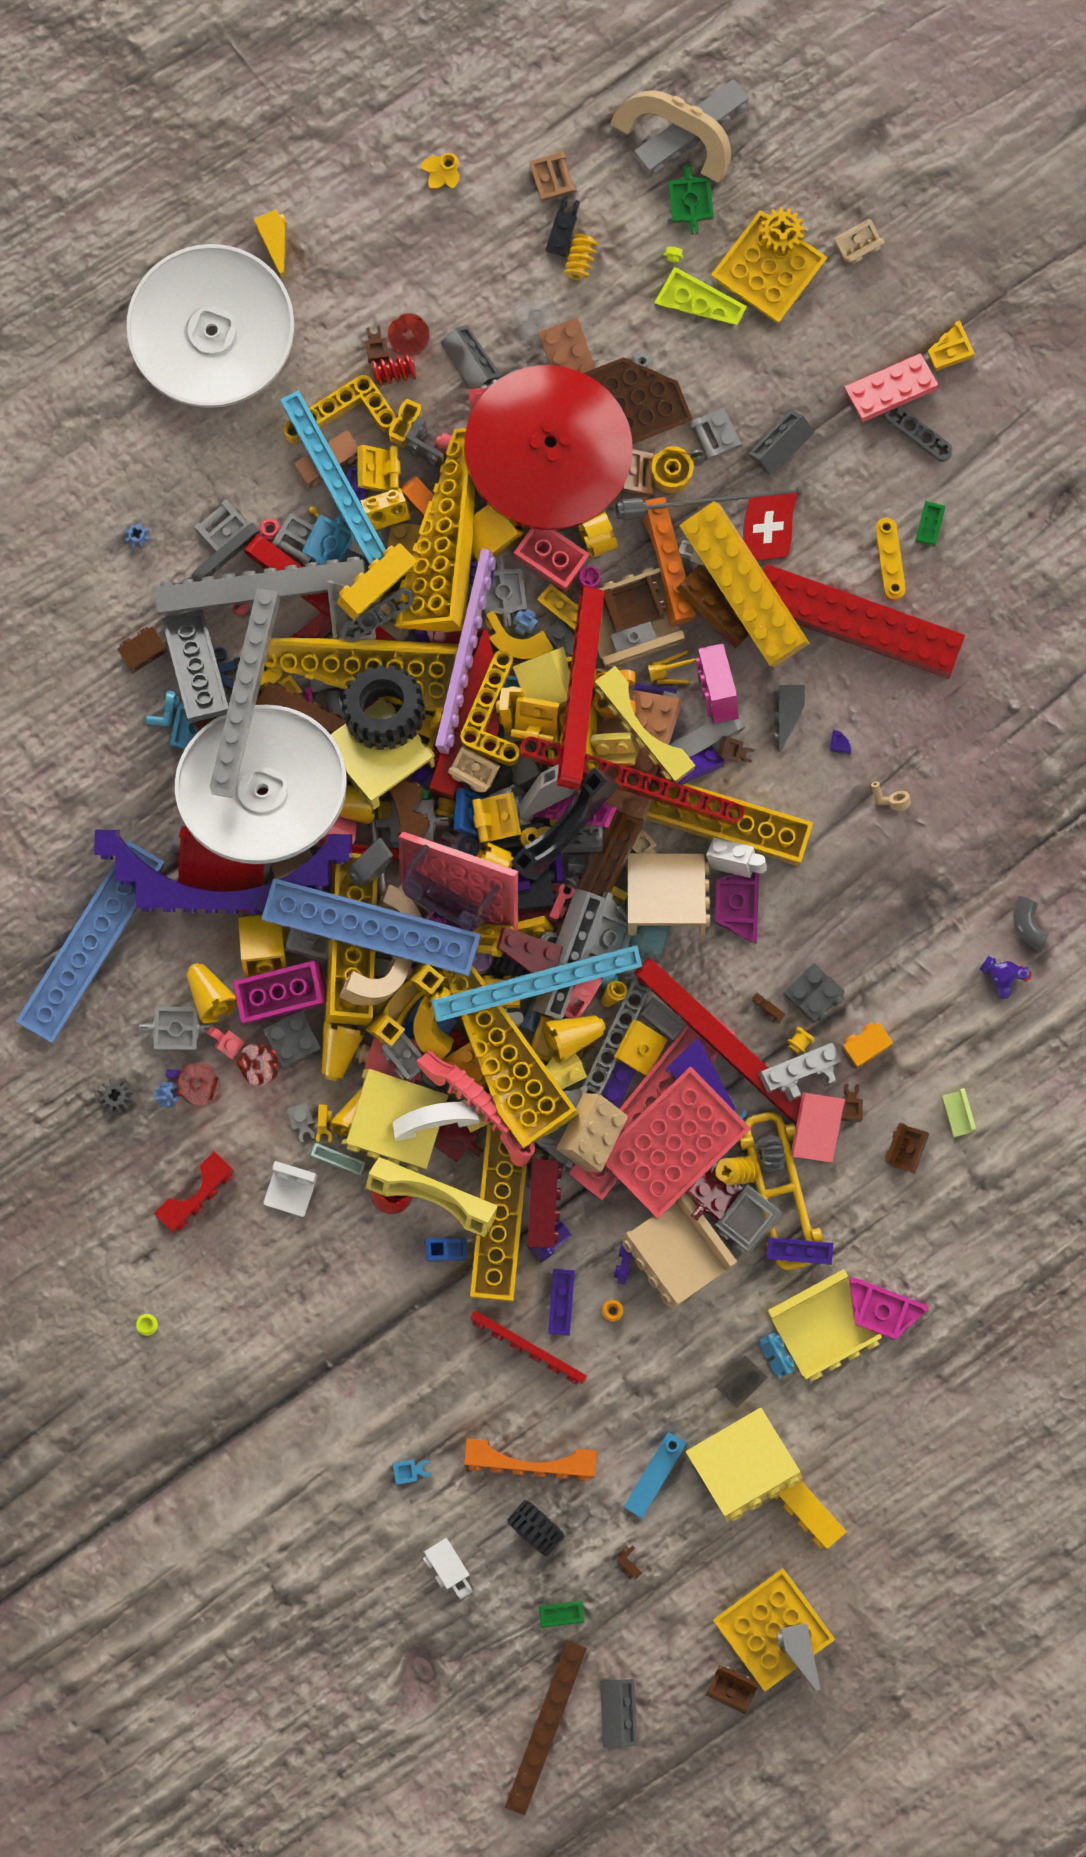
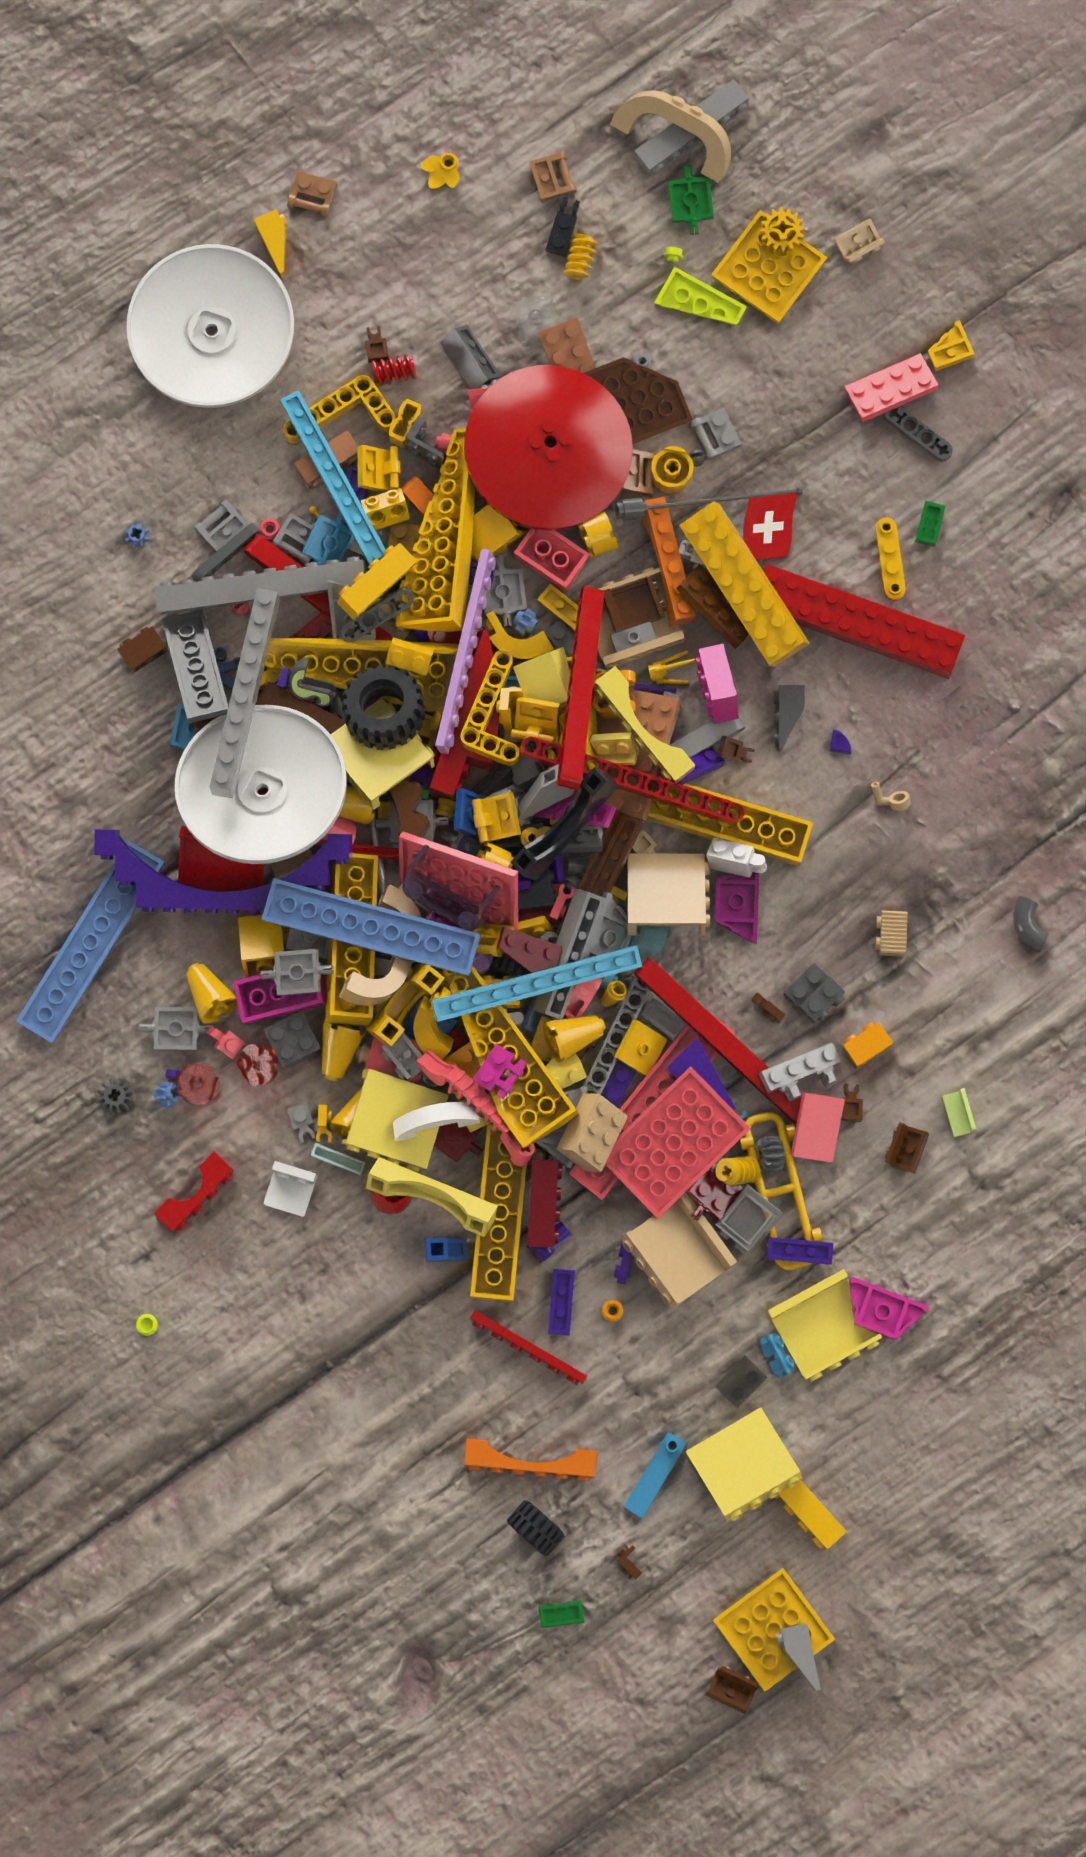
medium azure plate [146,691,179,727] -> none
dark grey slope [348,838,393,889] -> none
clear red plate [388,313,430,356] -> none
dark azure plate [393,1459,432,1485] -> none
white brick [423,1538,473,1600] -> none
tan bracket [448,746,501,792] -> none
reddish brown plate [505,1641,587,1815] -> none
dark pink wheel [579,566,600,589] -> none
dark grey panel [600,1679,637,1747] -> none
dark grey panel [748,410,814,475] -> none
yellow brick [788,1026,815,1054] -> none
dark purple animal [979,955,1032,1000] -> none
none -> light grey plate [261,949,334,996]
none -> dark purple tile [277,667,291,689]
none -> medium nougat plate [287,171,337,217]
none -> dark grey animal [289,658,336,707]
none -> yellow brick [385,638,434,676]
none -> dark pink plate [472,1043,527,1099]
none -> tan brick [875,911,908,957]

